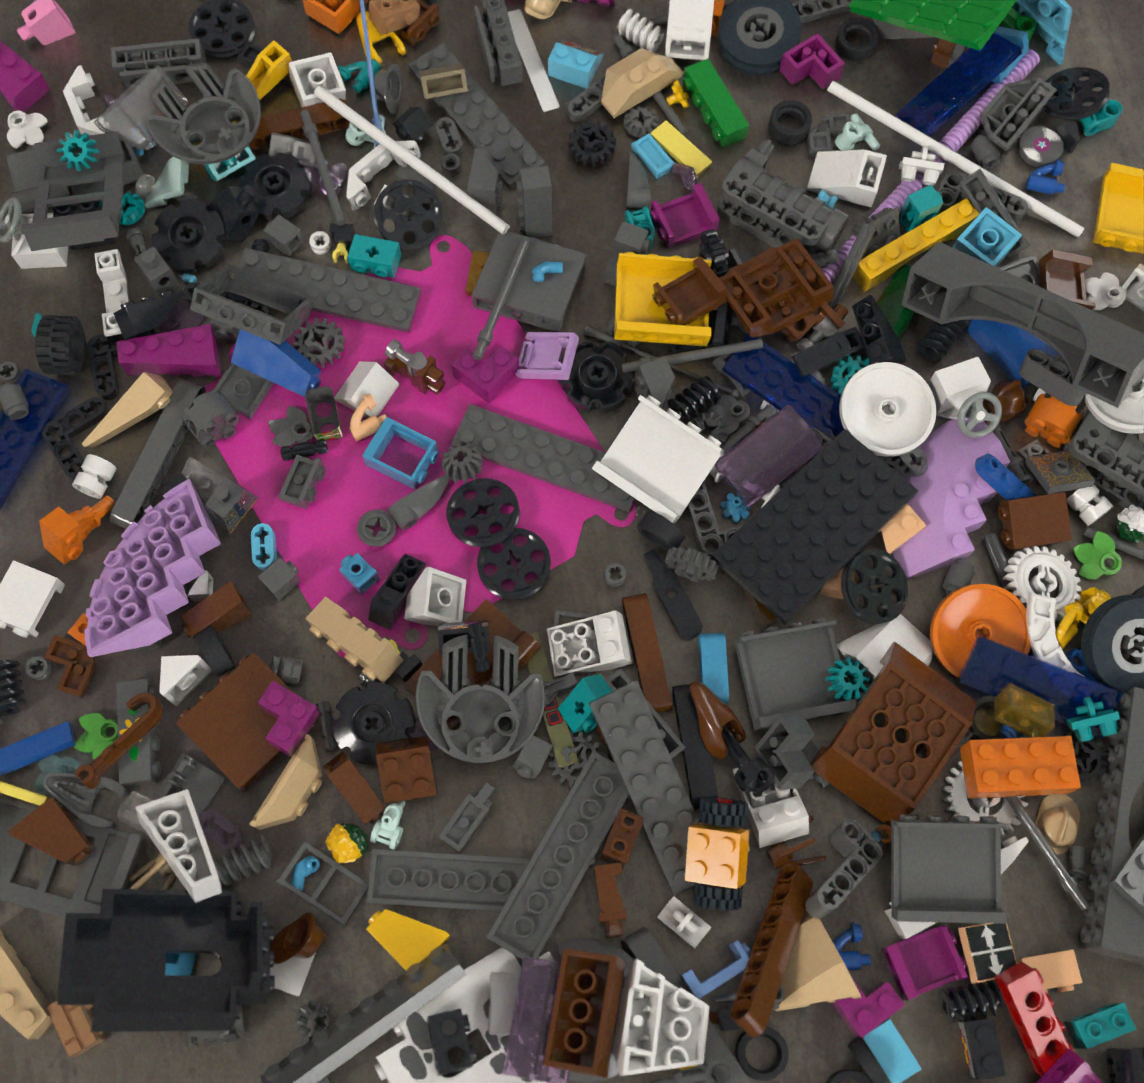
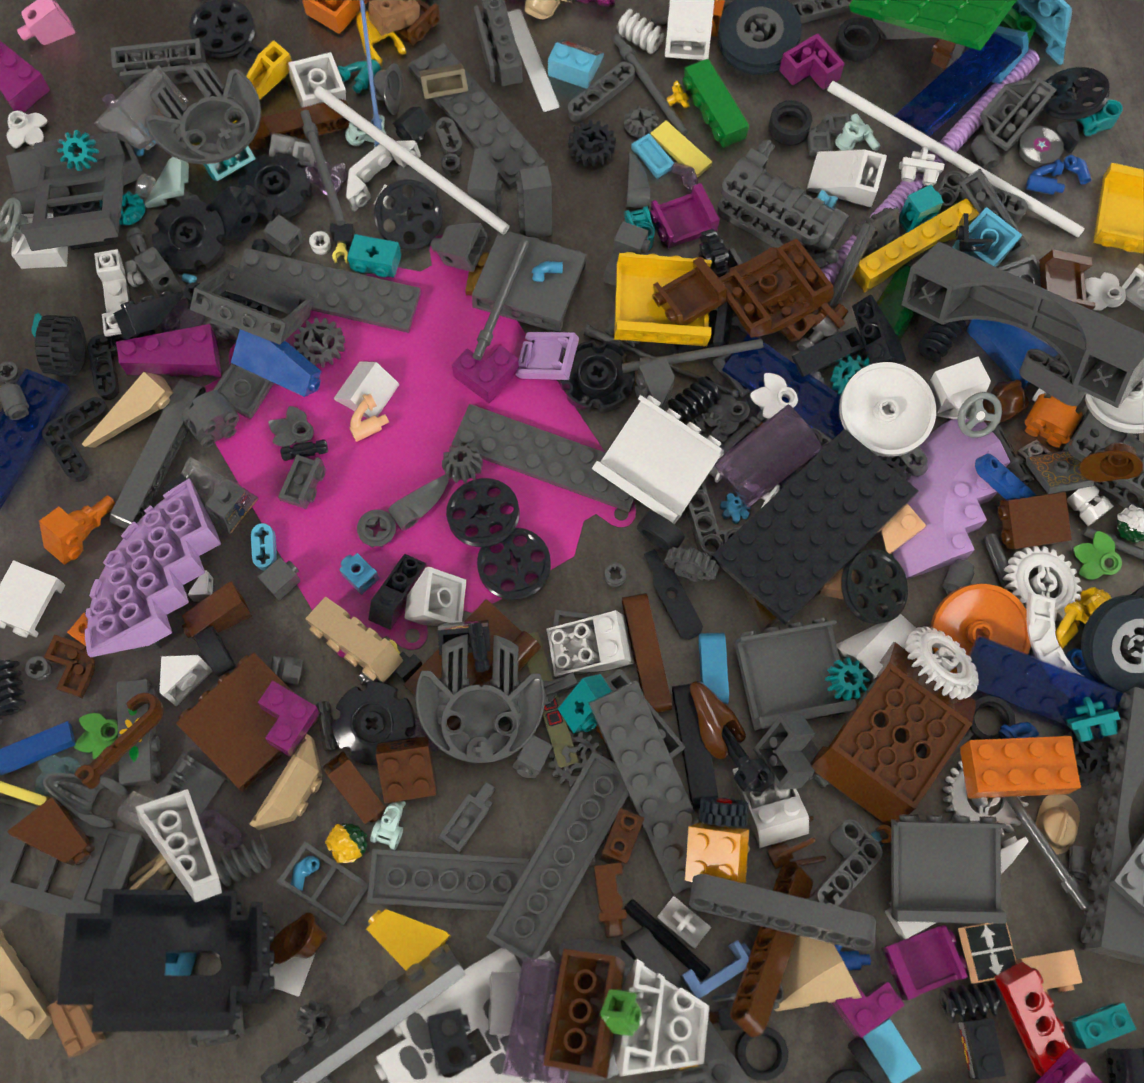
white slope [63,66,113,135] -> none
white wheel [72,454,117,499] -> none
dark grey piece [305,386,343,442] -> none
dark azure window [362,417,439,490] -> none
reddish brown hips [384,339,446,395] -> none
tan wedge [601,48,684,118] -> none
clear yellow brick [994,683,1055,738] -> none
none -> light grey arm [125,261,145,287]
none -> dark grey torso [431,223,489,272]
none -> bright green brick [600,989,642,1036]
none -> black axle [624,899,711,980]
none -> dark grey beam [689,874,876,951]
none -> white plate [750,373,798,419]
none -> white gear [905,626,979,700]
none -> black bracket [955,213,993,252]
none -> blue arm [1064,155,1091,184]
none -> reddish brown piece [1080,442,1143,482]

